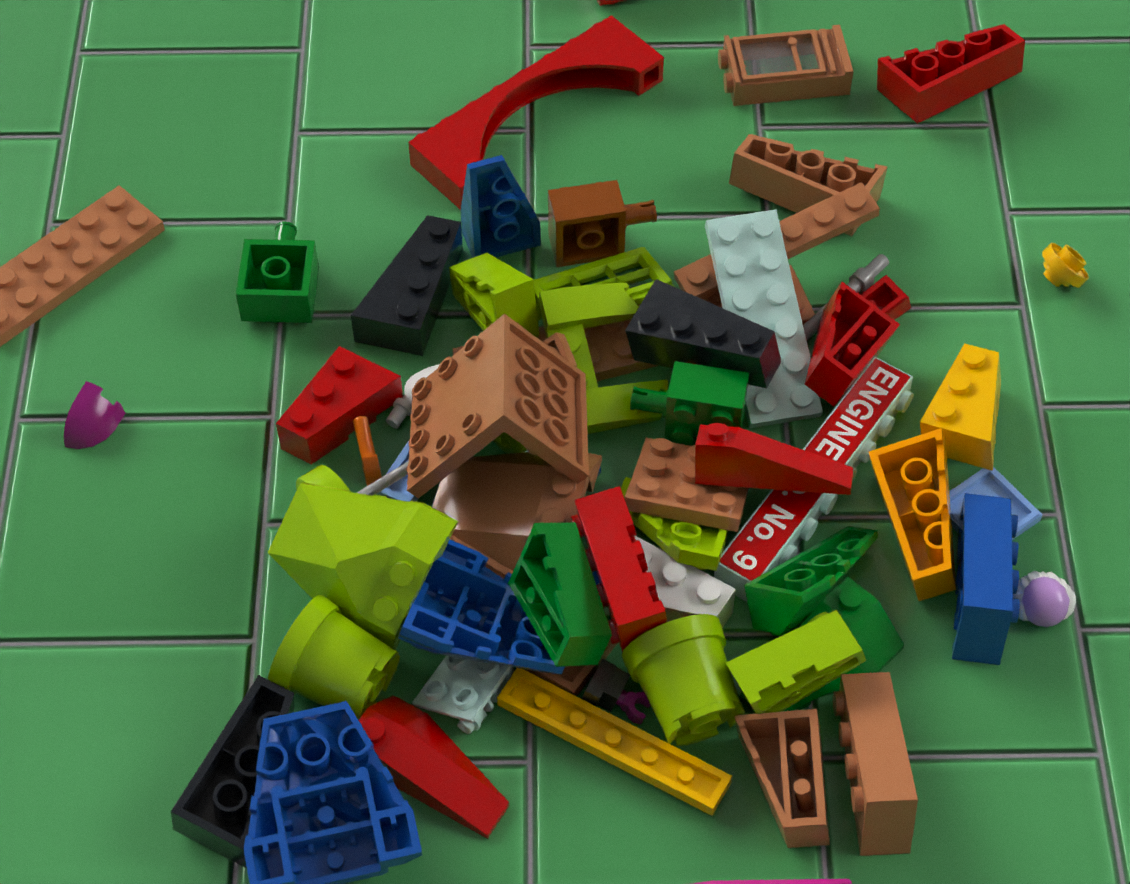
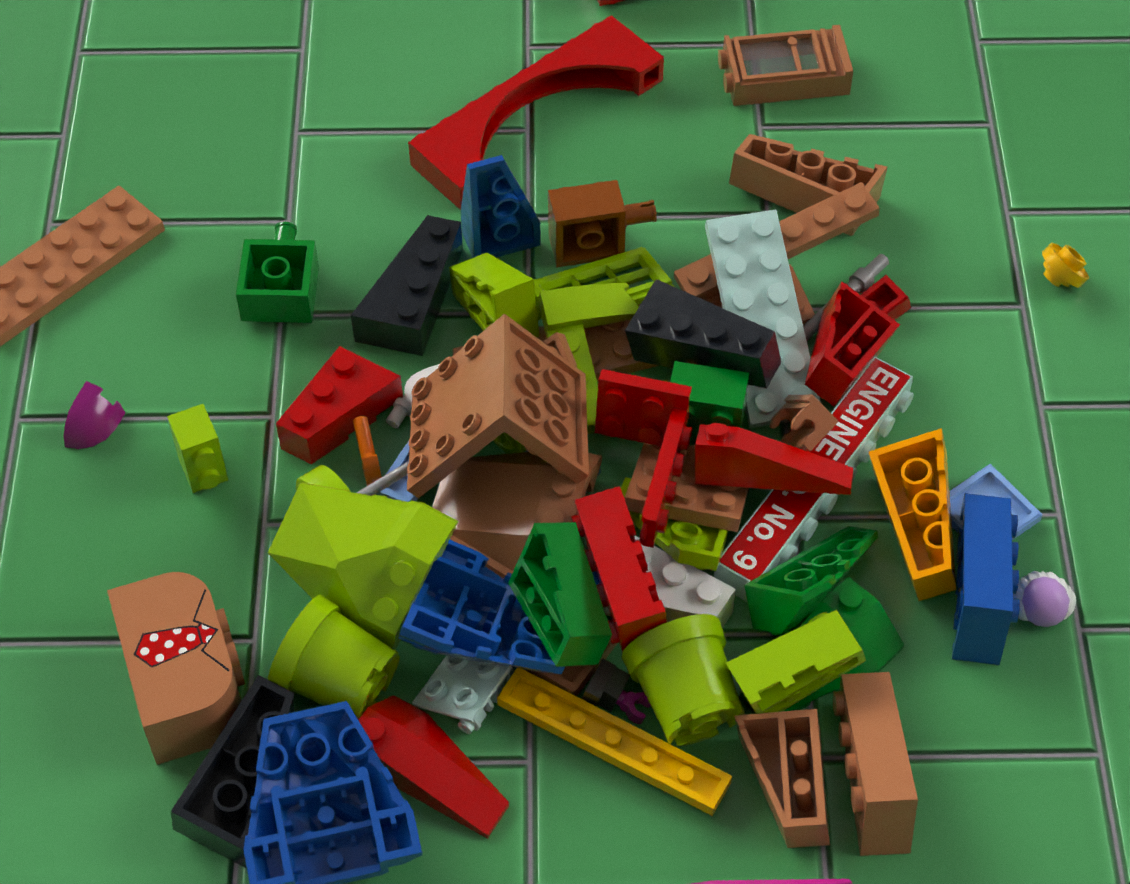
red wedge [877,24,1025,124] -> none
yellow wedge [920,343,1001,471] -> none
none -> nougat brick [107,572,245,765]
none -> lime brick [167,404,228,493]
none -> red bracket [594,369,692,548]
none -> nougat hinge [769,394,839,451]

